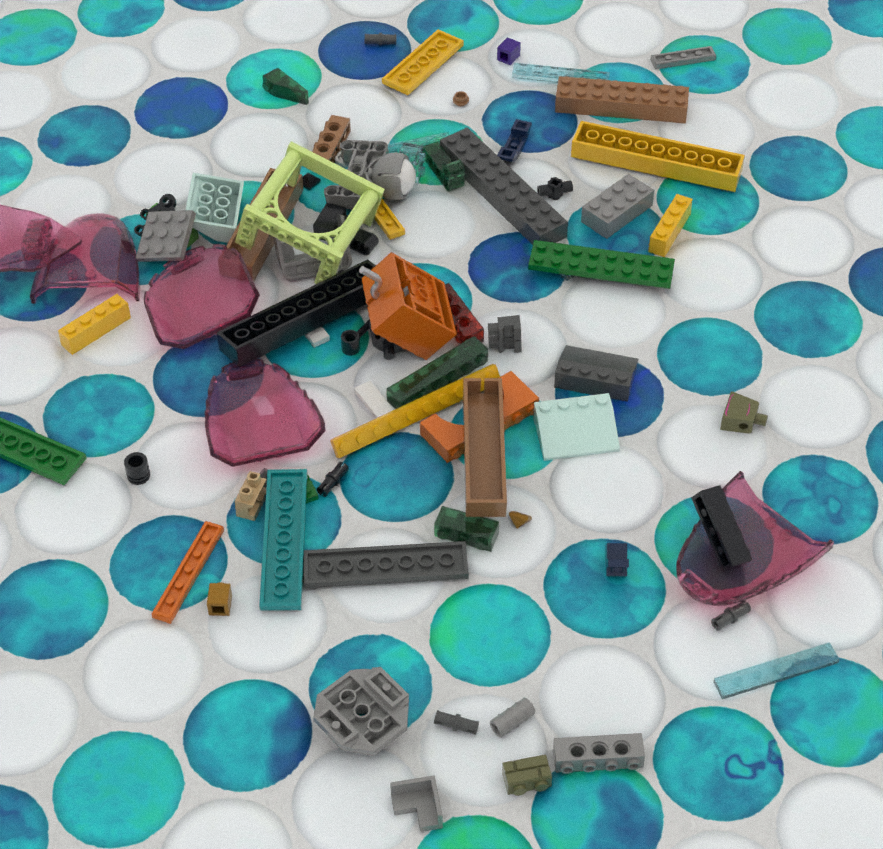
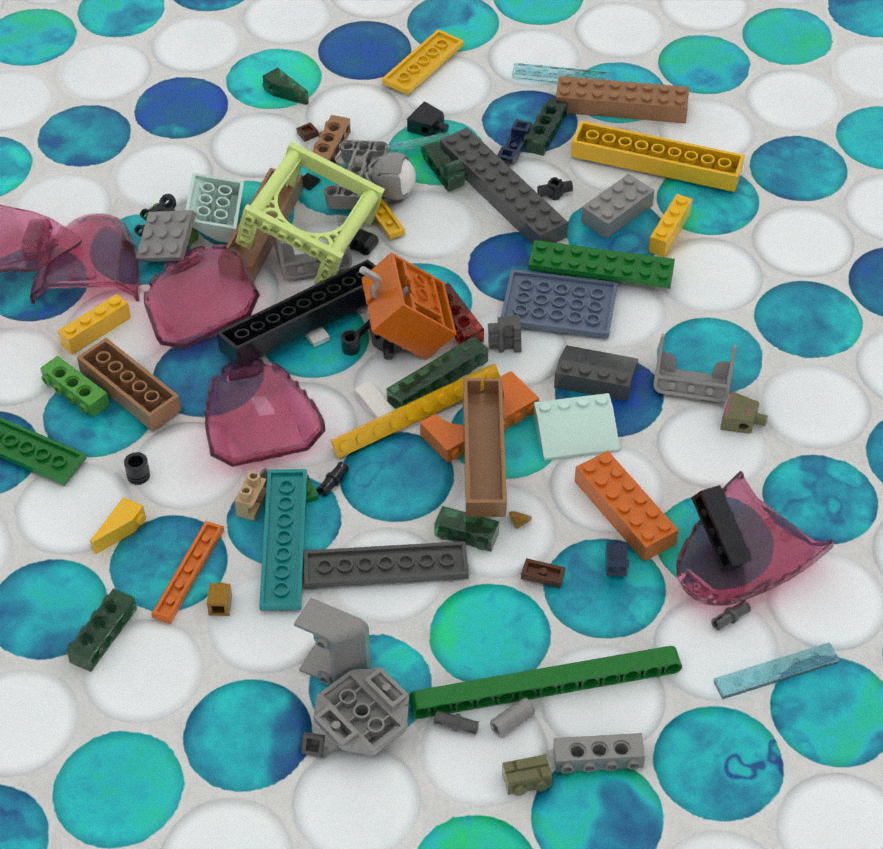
black brick [313,203,348,241] -> none
dark grey pin [364,33,396,45] -> none
light grey panel [390,775,443,832] -> none
clear light blue brick [399,142,426,183] -> none
medium nougat plate [453,91,469,106] -> none
dark purple brick [497,37,521,65] -> none
light grey tile [650,46,716,69] -> none
none -> bright green brick [40,356,110,418]
none -> clear green brick [67,588,137,672]
none -> medium nougat brick [77,338,181,431]
none -> yellow slope [90,497,146,554]
none -> light grey windscreen [294,598,371,685]
none -> reddish brown tile [296,122,319,142]
none -> dark grey slope [301,732,325,757]
none -> black torso [407,101,449,138]
none -> green beam [409,646,682,719]
none -> sand blue plate [501,269,618,339]
none -> reddish brown plate [521,558,566,588]
none -> clear green brick [523,98,568,156]
none -> orange brick [575,451,679,562]
none -> light grey windscreen [653,333,736,402]

